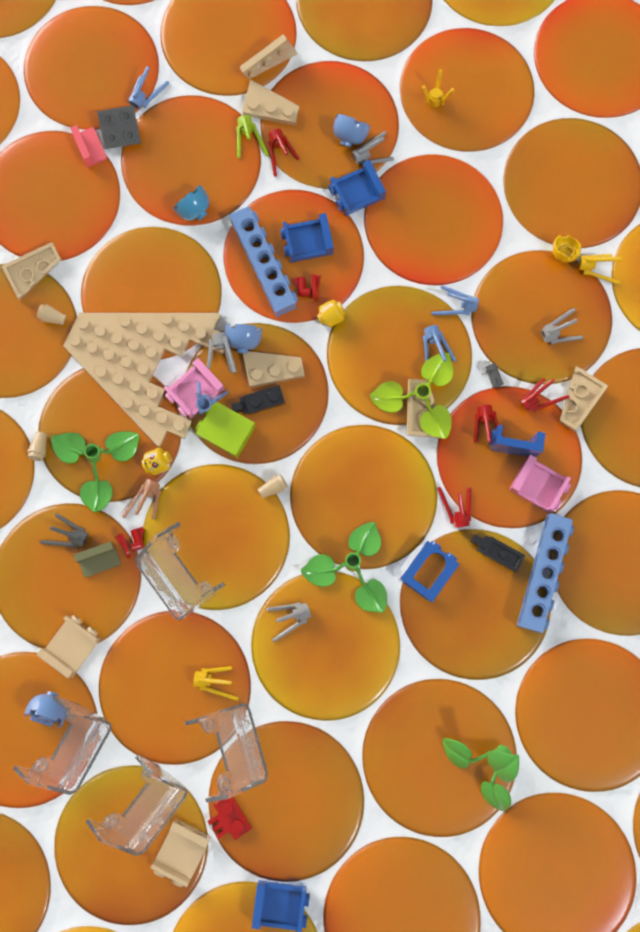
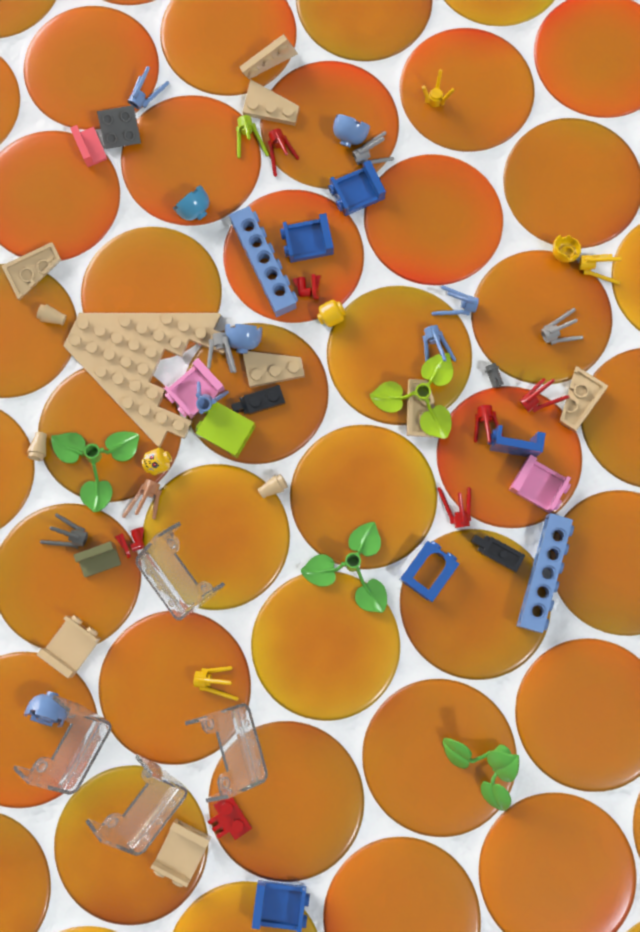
light grey plant [266,602,311,642] -> none

